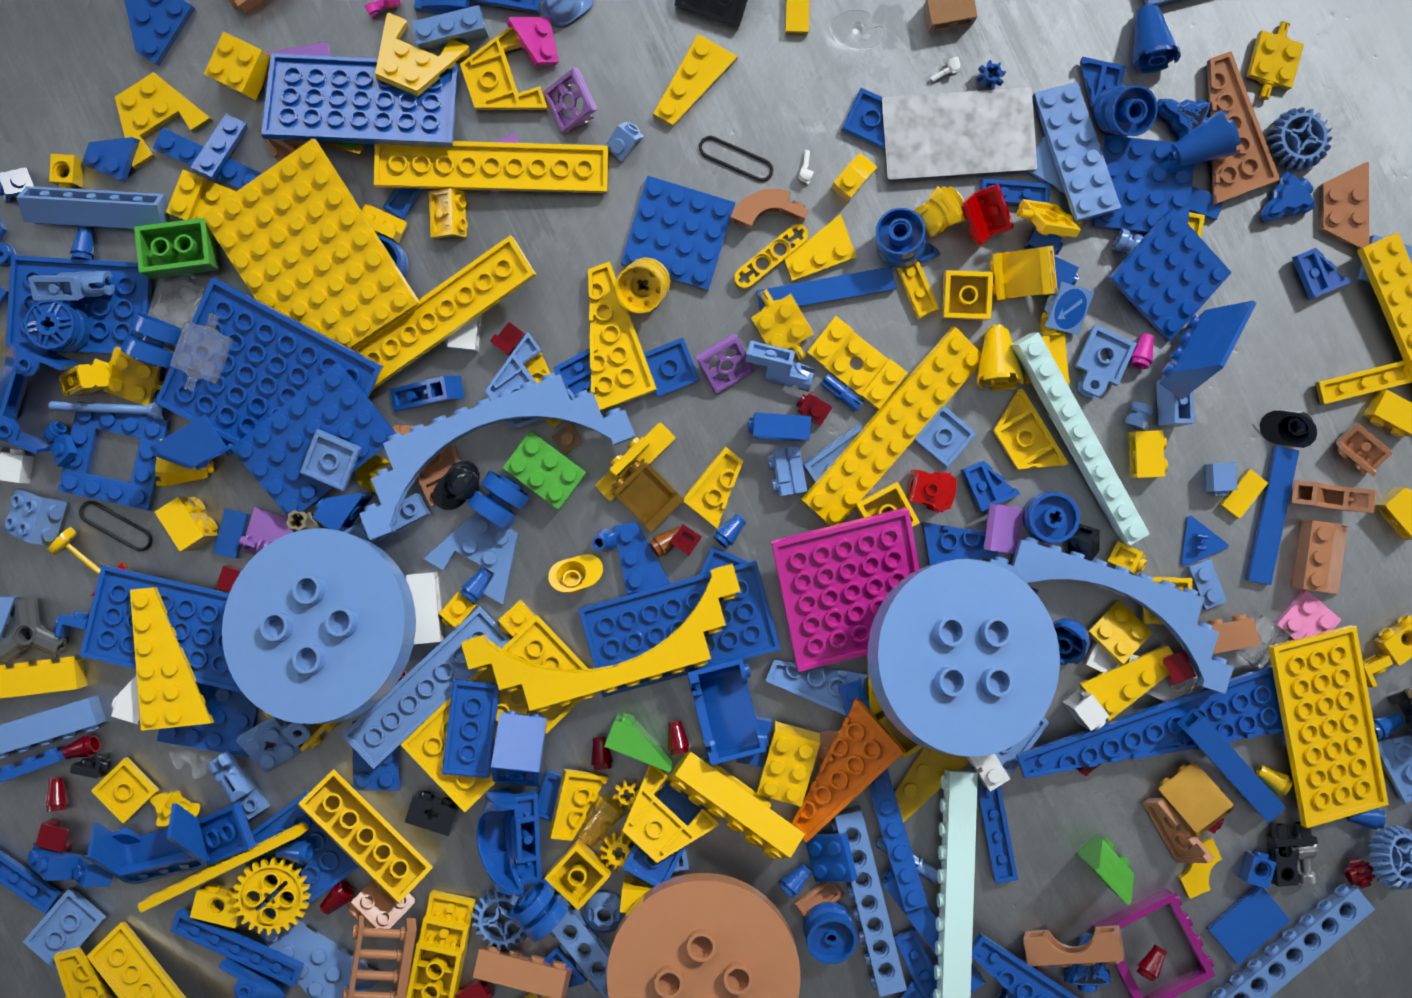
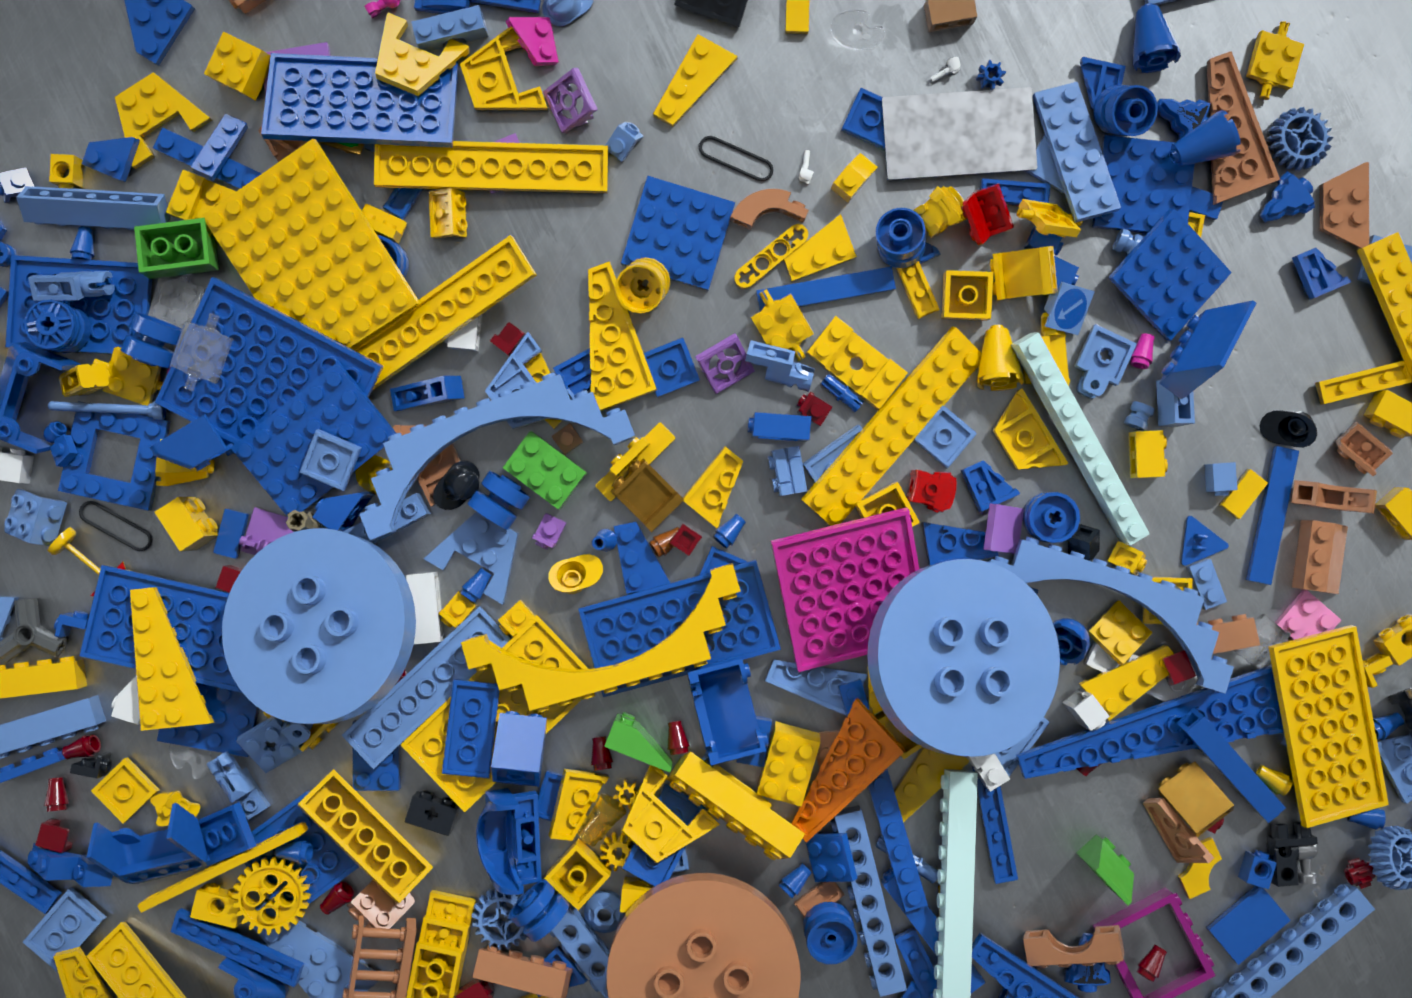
none -> medium lavender bracket [532,513,567,550]

